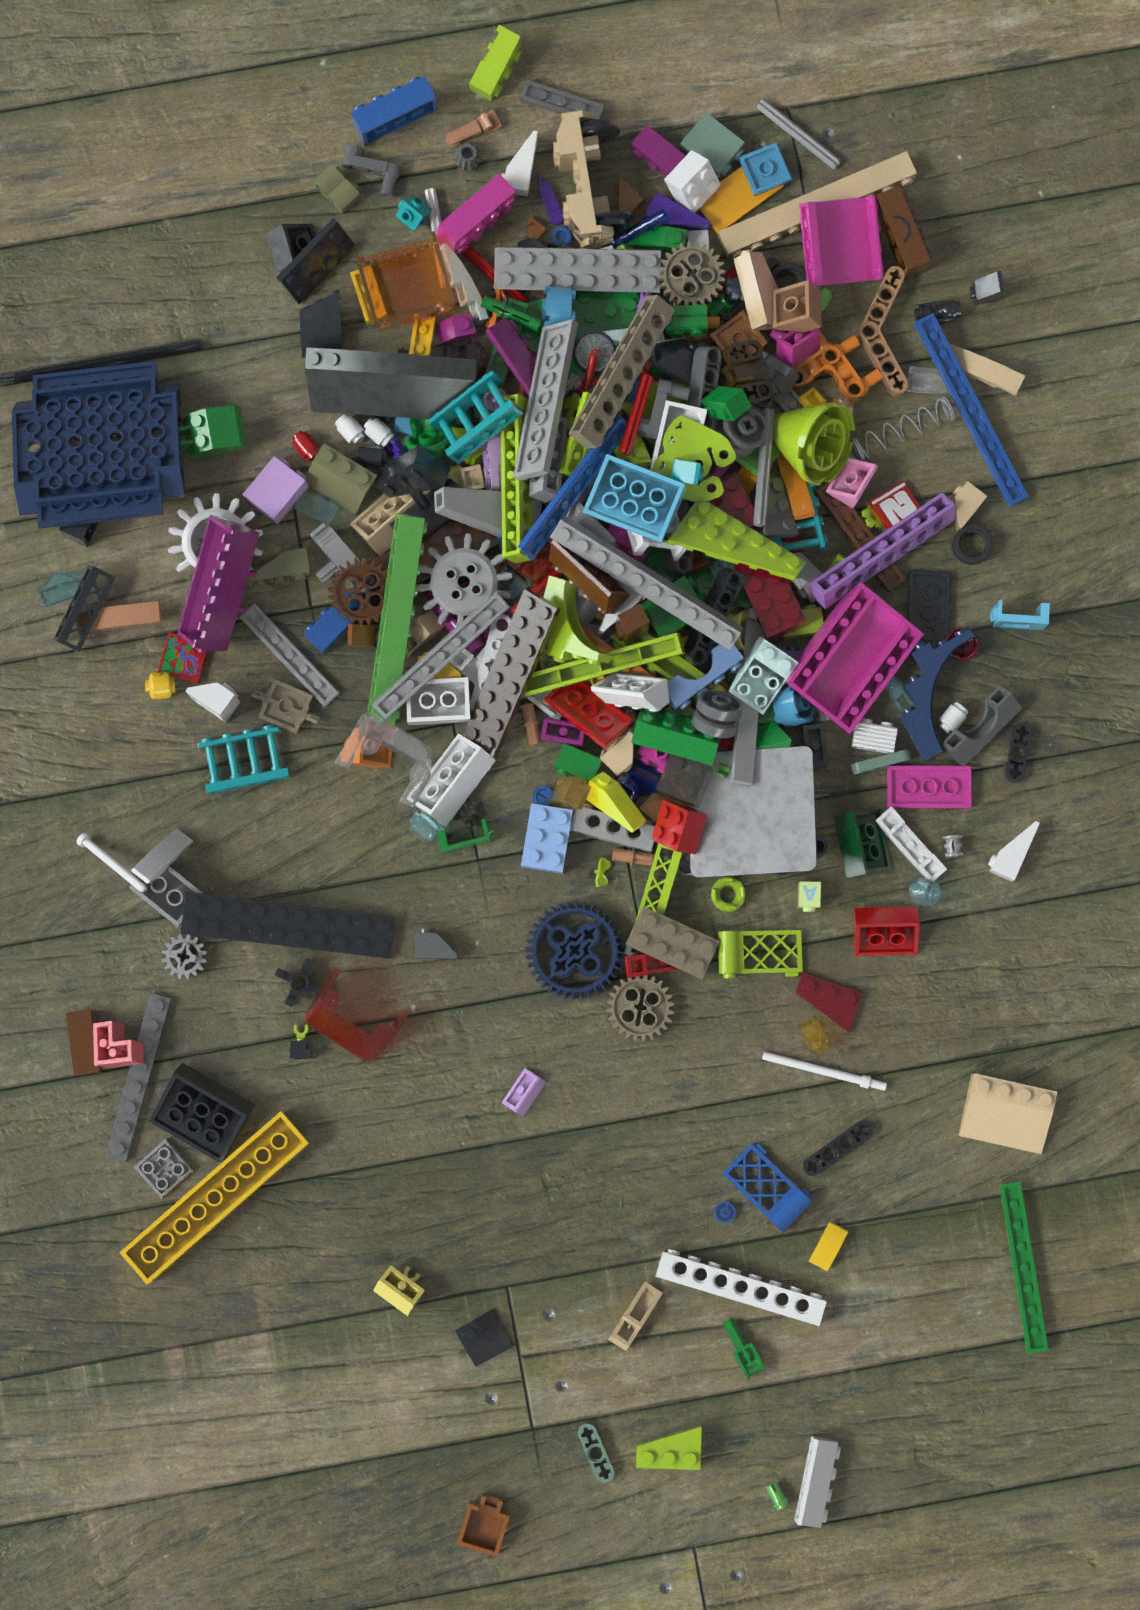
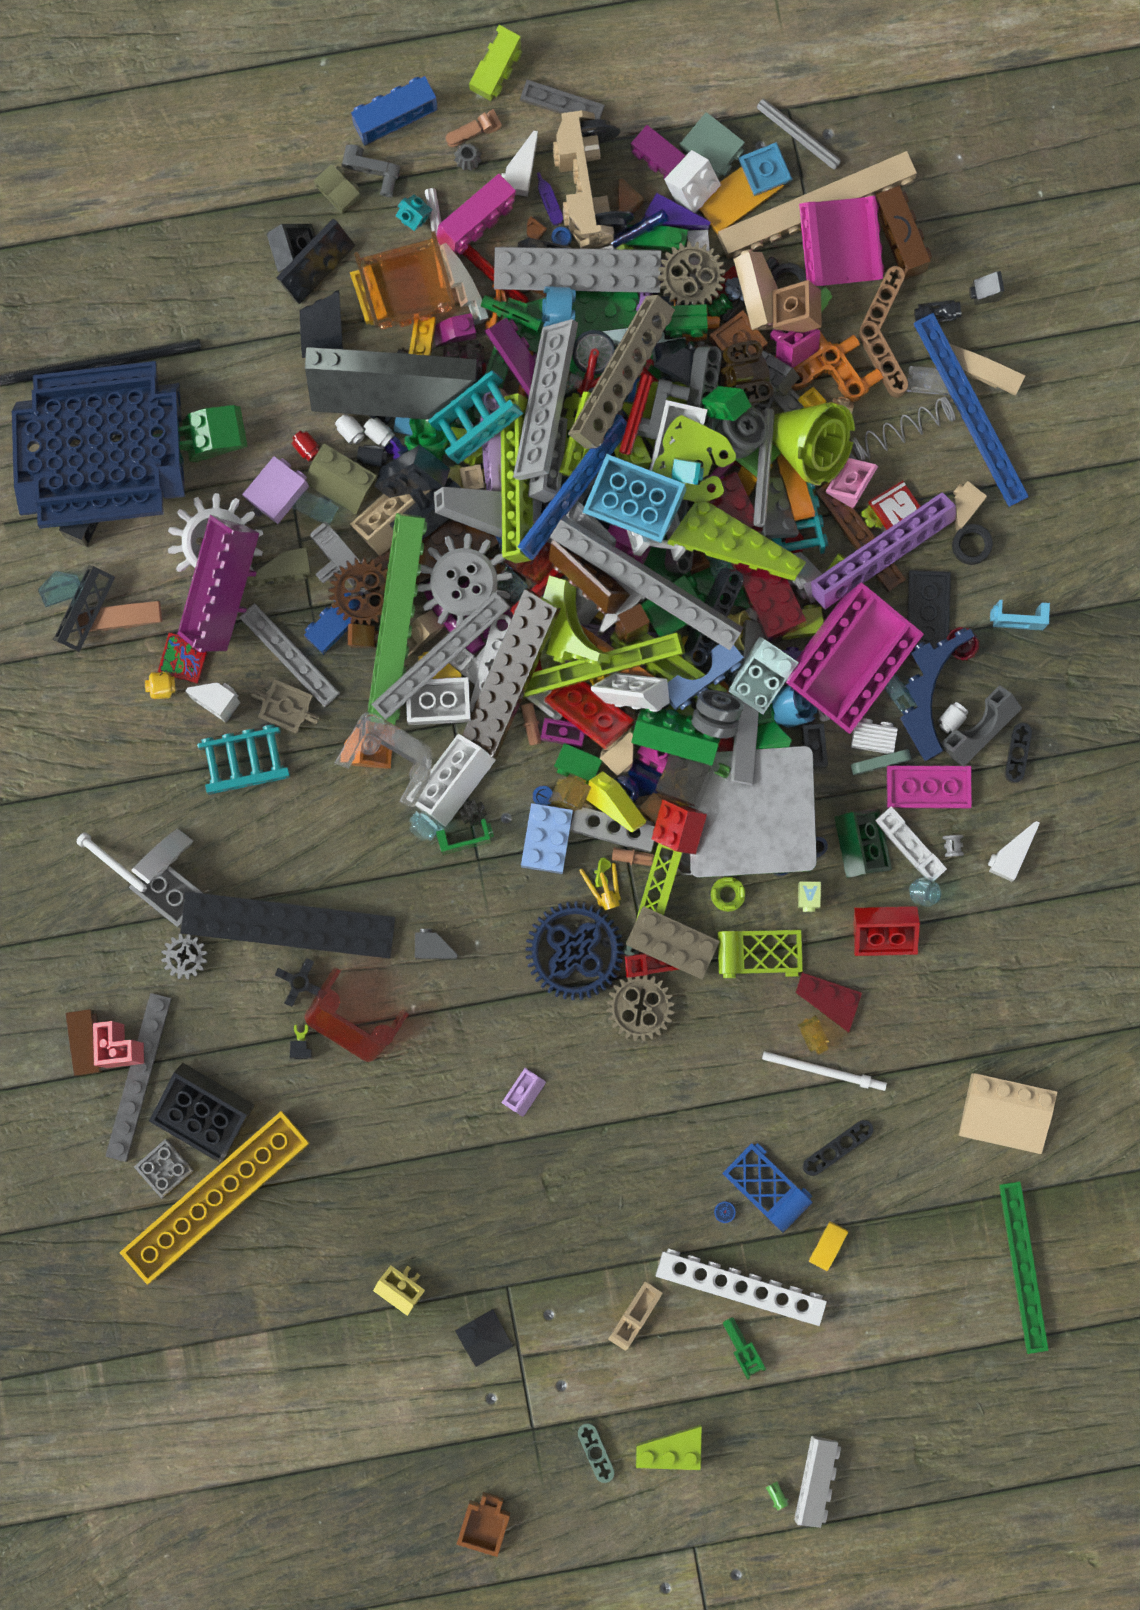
none -> yellow plant [579,863,621,911]

